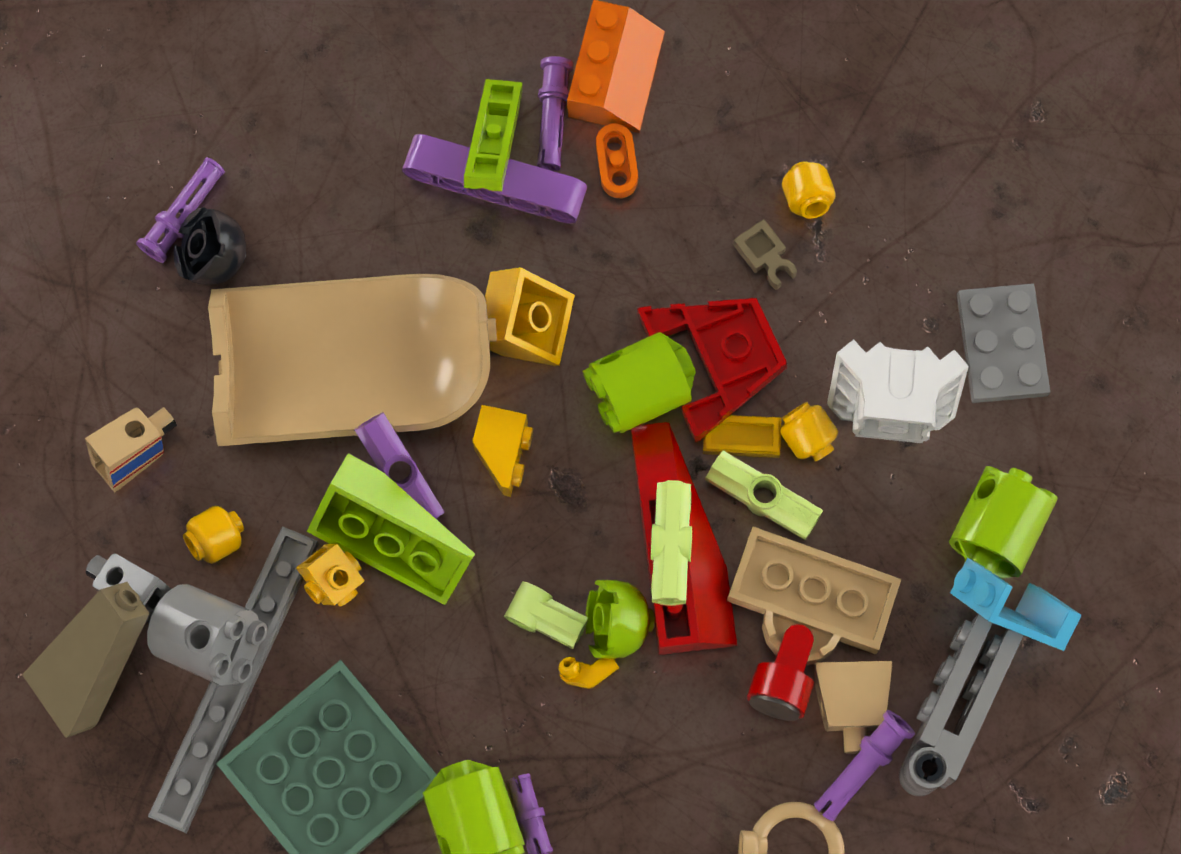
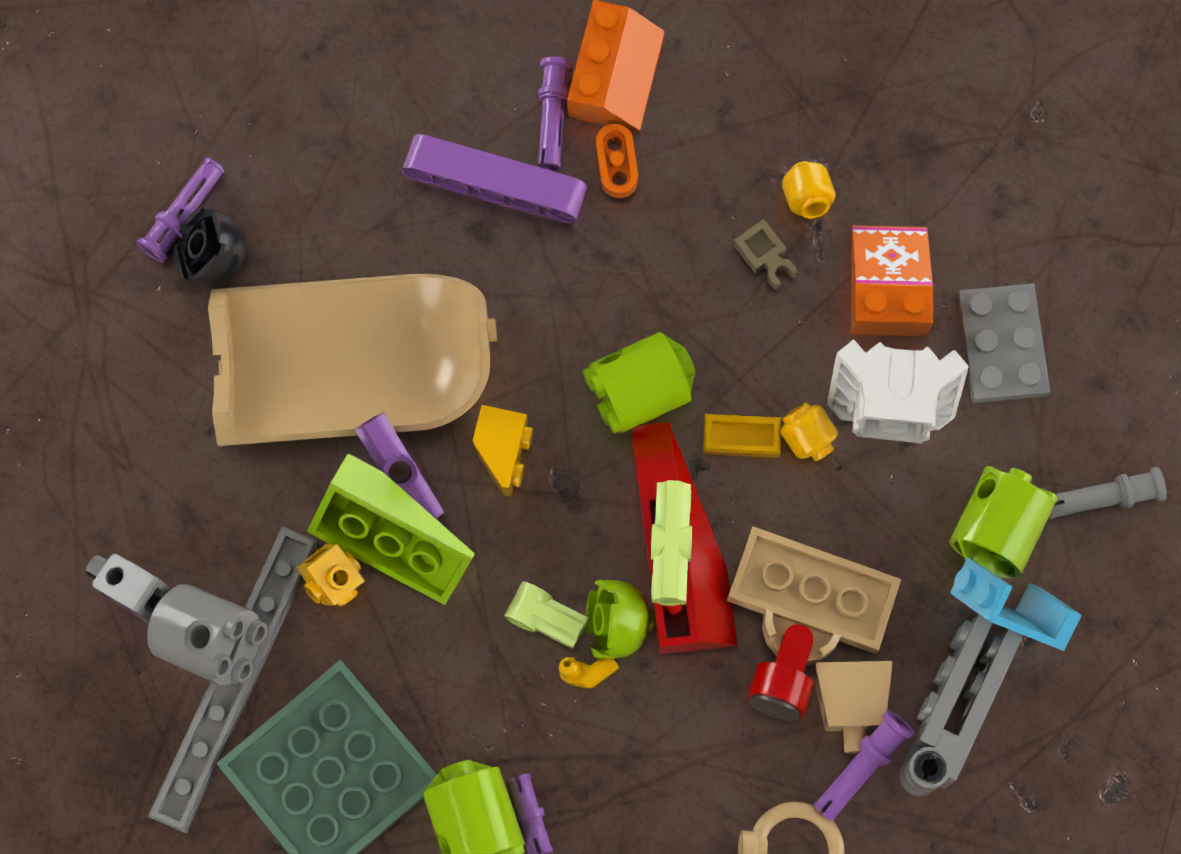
dark tan slope [22,582,150,738] -> none
tan torso [85,407,177,493] -> none
yellow head [183,505,244,564] -> none
lime hinge [464,79,522,191] -> none
yellow slope [485,267,575,366] -> none
red wing [637,298,787,442] -> none
yellowish green piece [705,450,823,540] -> none
none -> orange slope [851,225,933,337]
none -> light grey pin [1048,467,1167,520]

